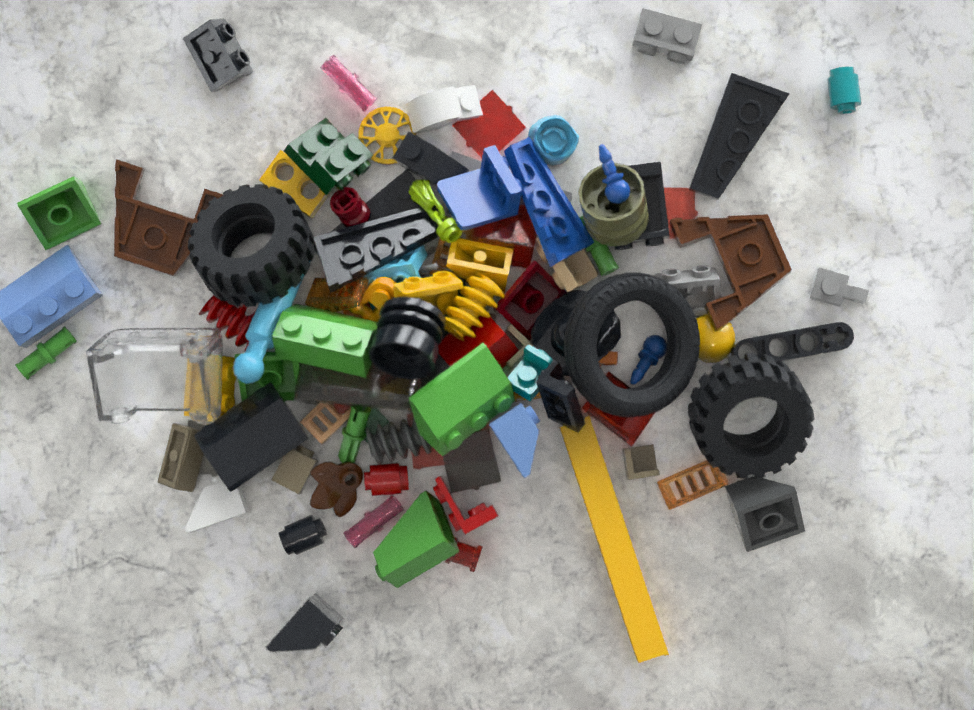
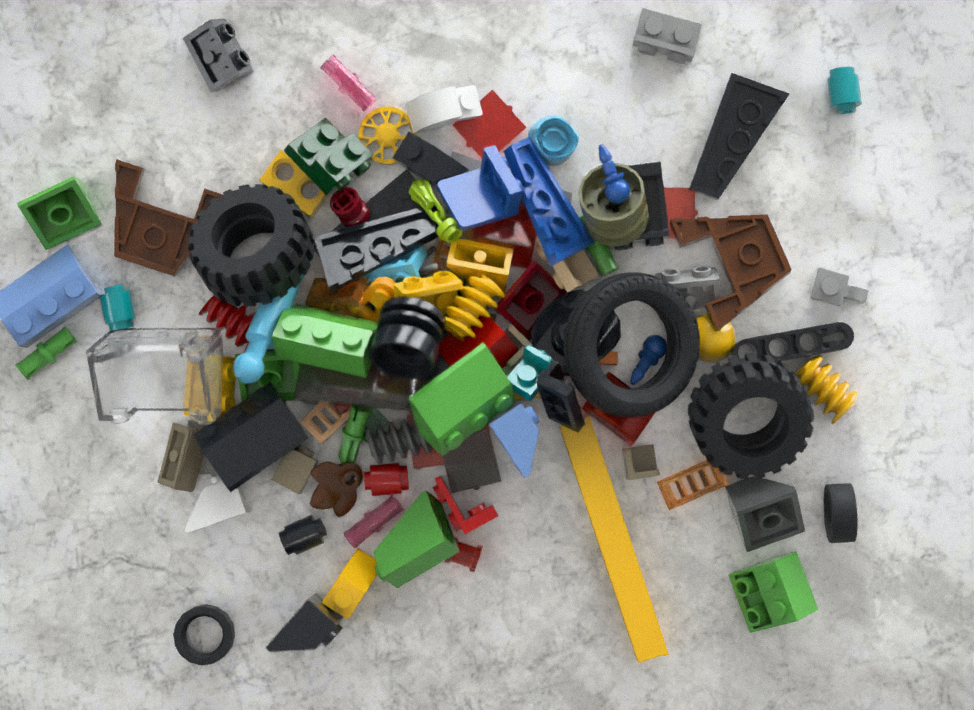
none -> teal brick [99,285,136,331]
none -> black tyre [173,604,235,666]
none -> yellow slope [322,548,377,619]
none -> bright green slope [728,551,818,633]
none -> yellow piece [795,354,858,424]
none -> black tyre [823,483,858,543]

